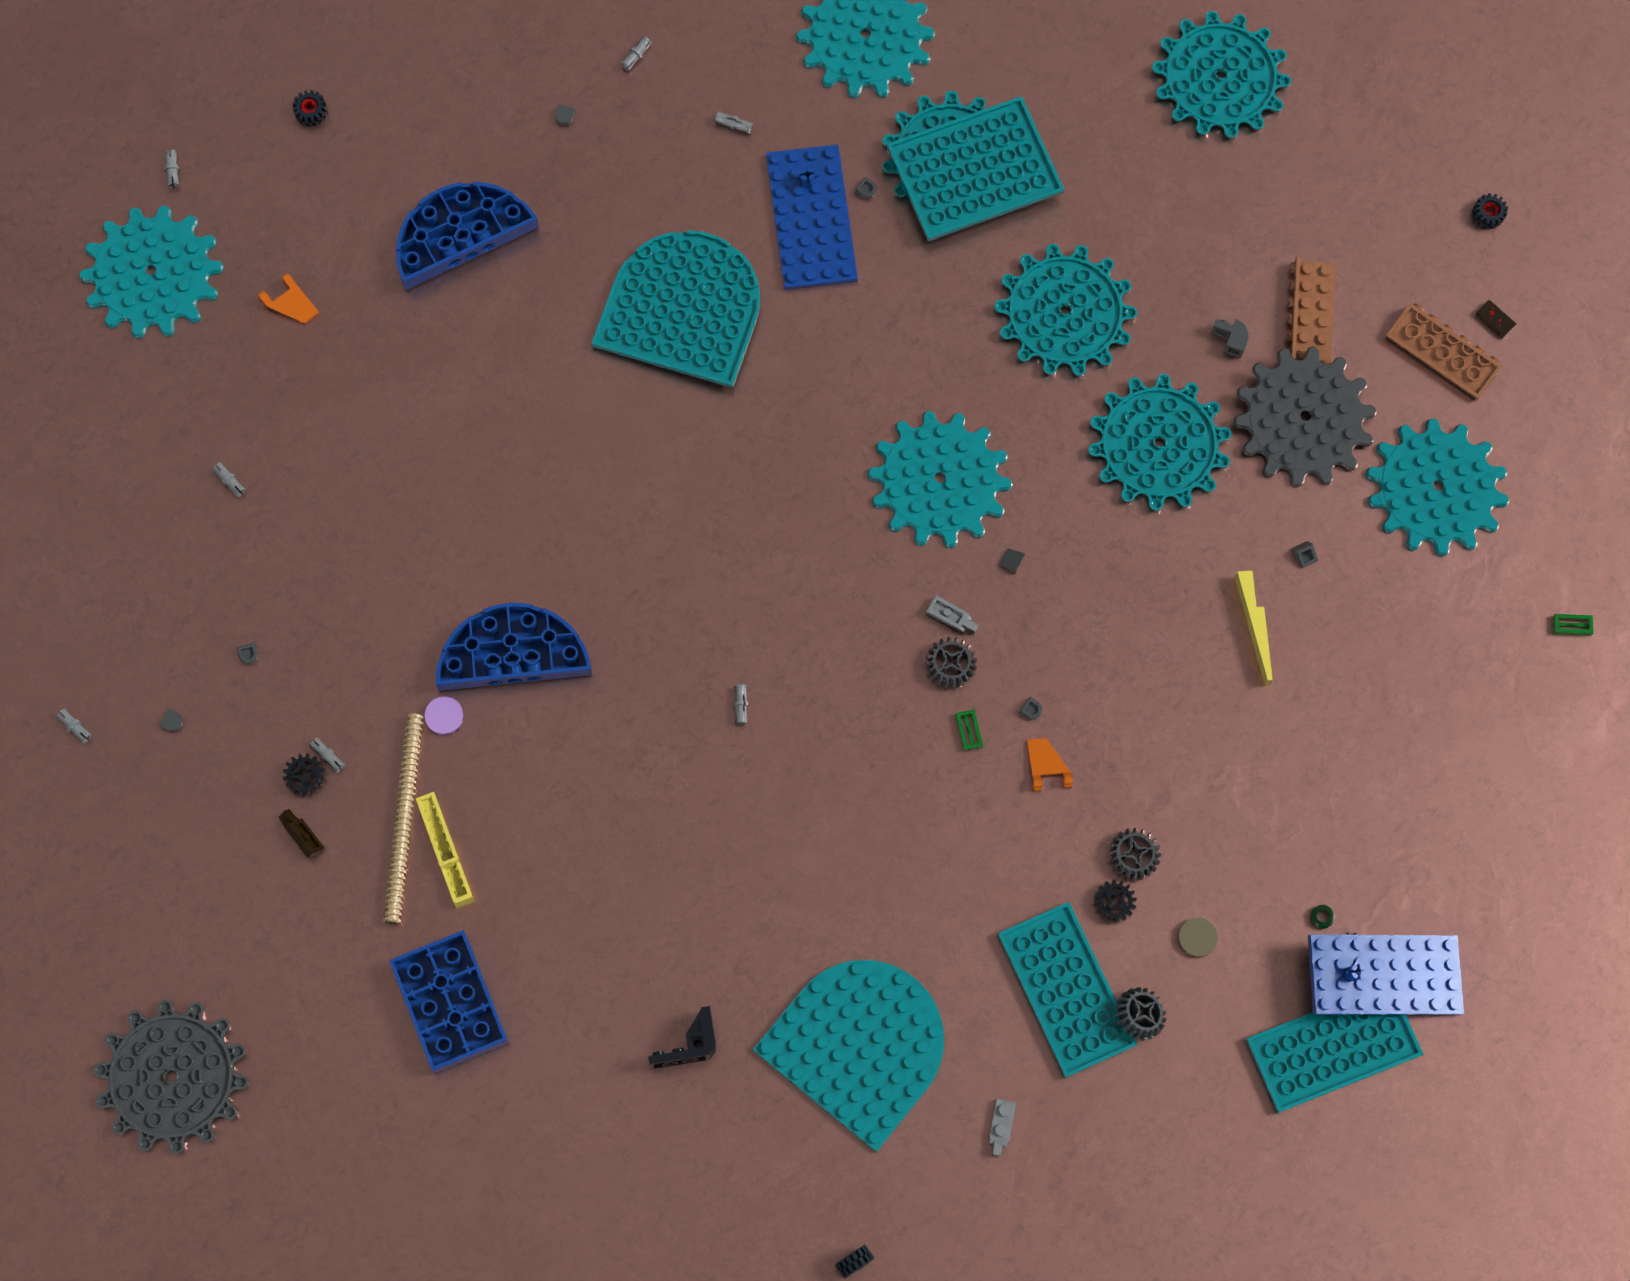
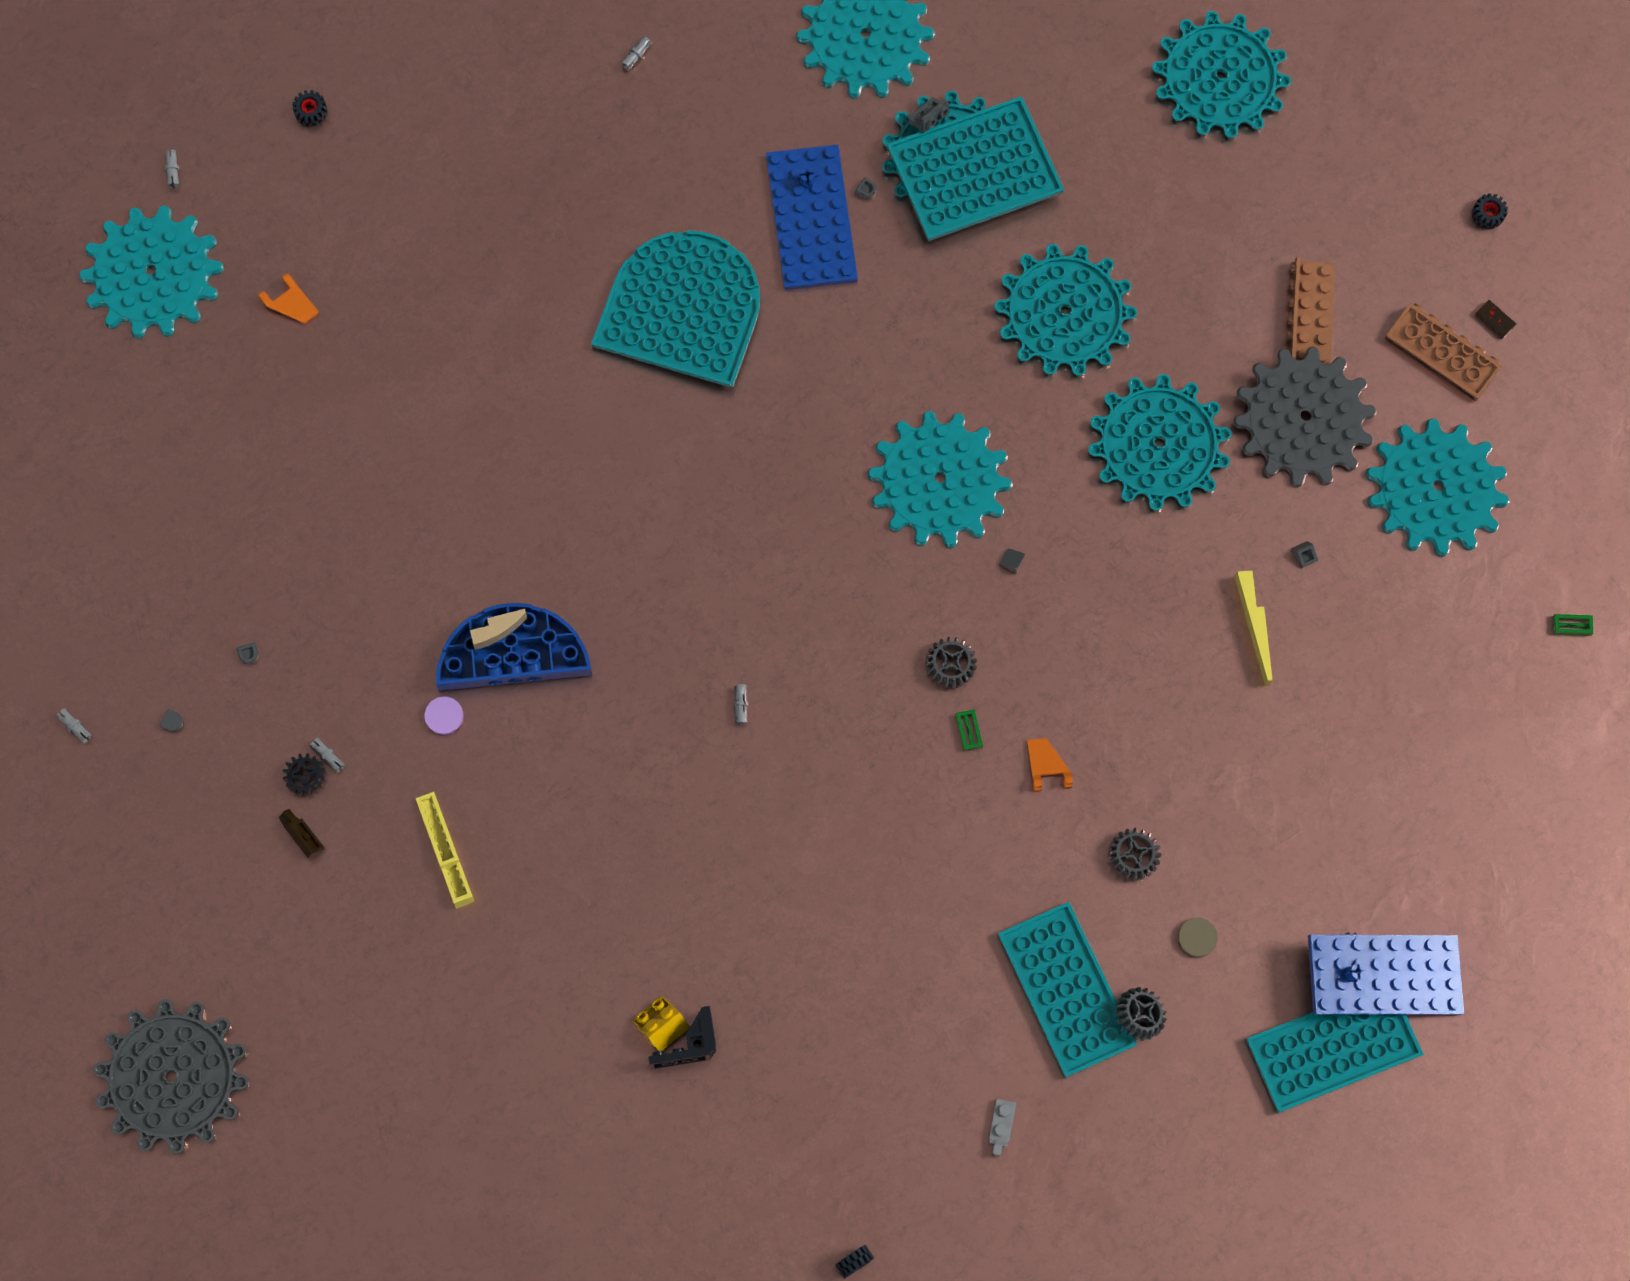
light grey pin [212,462,246,497] -> none
tan piece [383,713,424,924] -> none
blue brick [389,930,509,1074] -> none
blue brick [396,182,539,290] -> none
dark grey tile [555,104,576,126] -> none
light grey pin [715,111,753,134] -> none
teal plate [753,960,944,1152] -> none
light grey hinge [926,595,978,634] -> none
dark grey tile [1019,696,1042,720] -> none
black gear [1094,879,1137,923] -> none
dark grey brick [1211,319,1248,358] -> none
dark green piece [1310,905,1335,929] -> none
none -> tan slope [470,609,527,650]
none -> yellow slope [631,995,690,1051]
none -> dark grey bracket [908,97,949,133]

